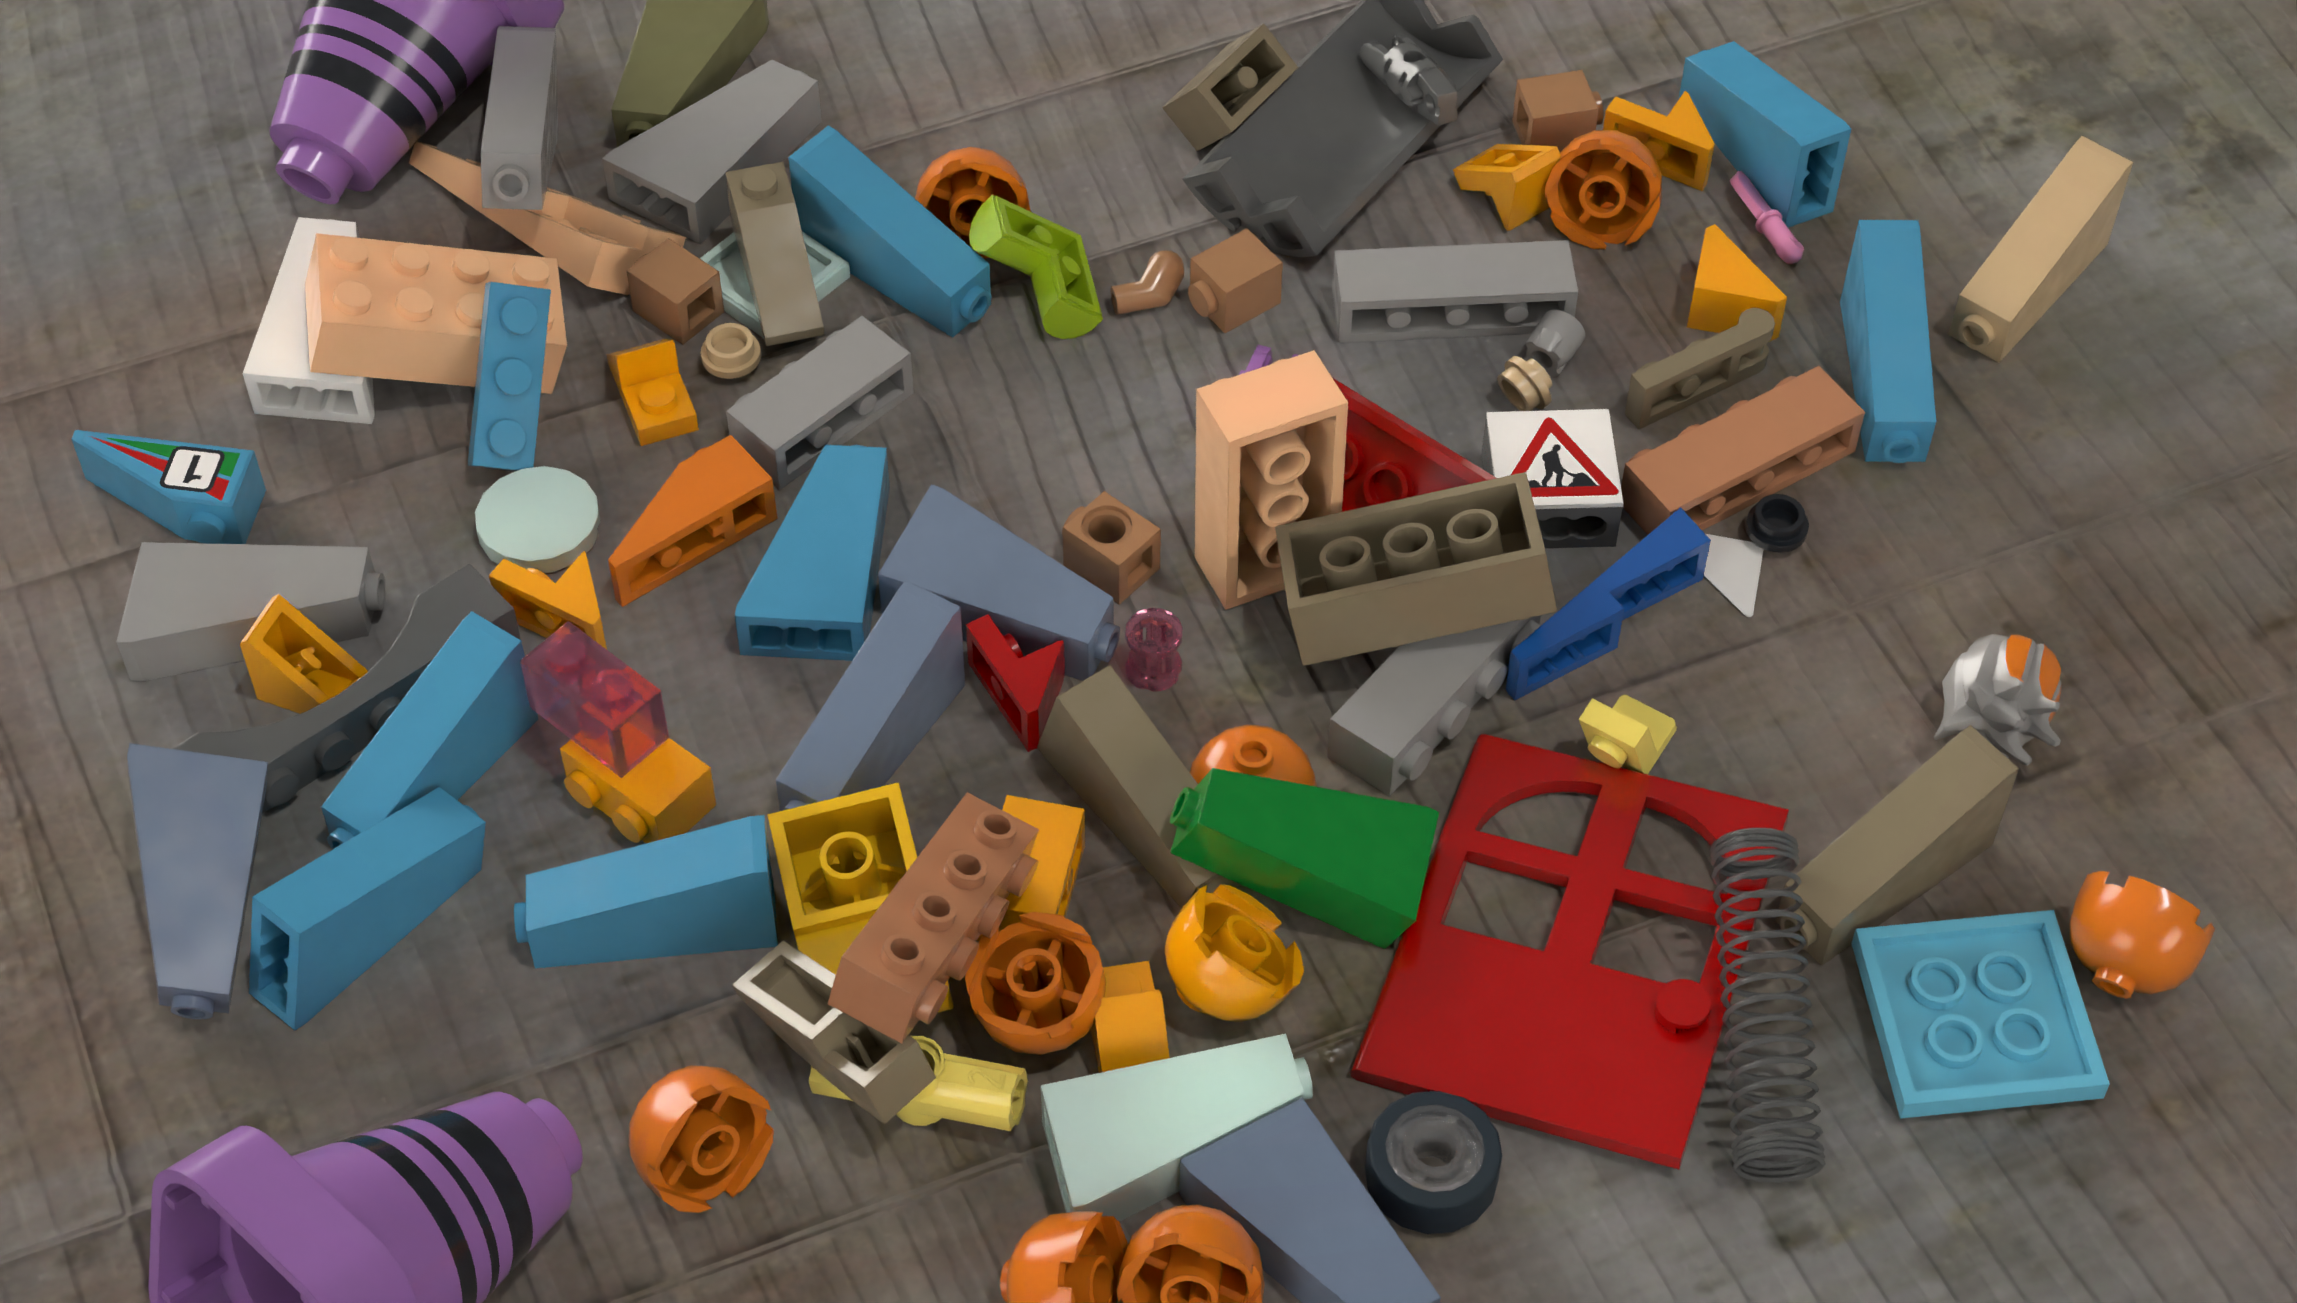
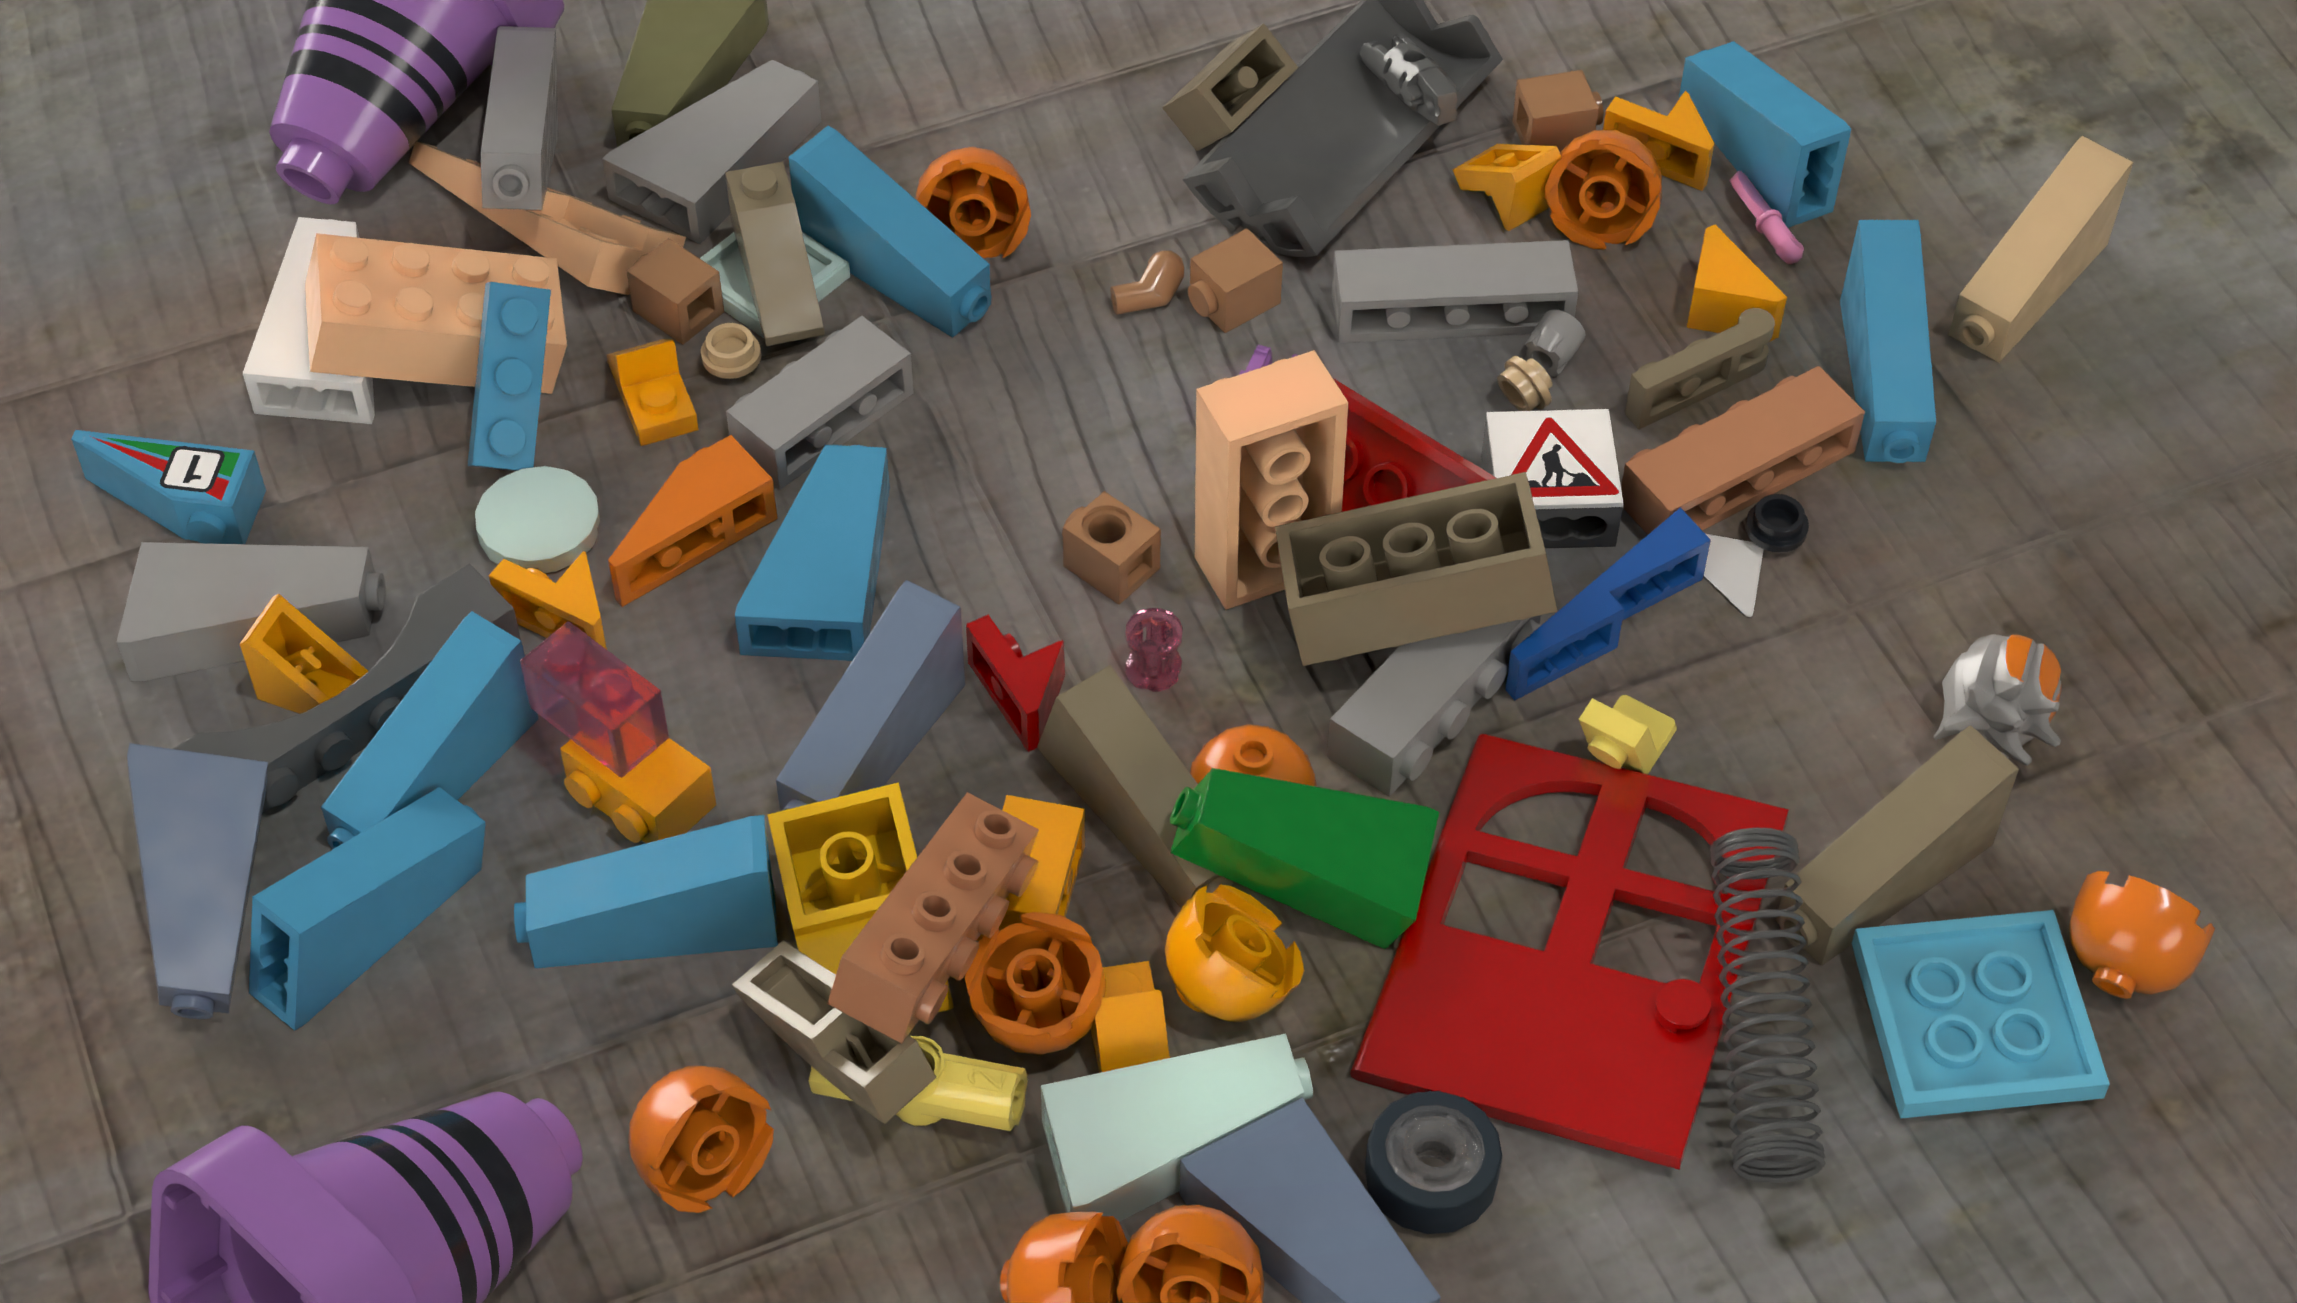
sand blue slope [878,484,1120,681] -> none
lime brick [969,195,1103,339] -> none

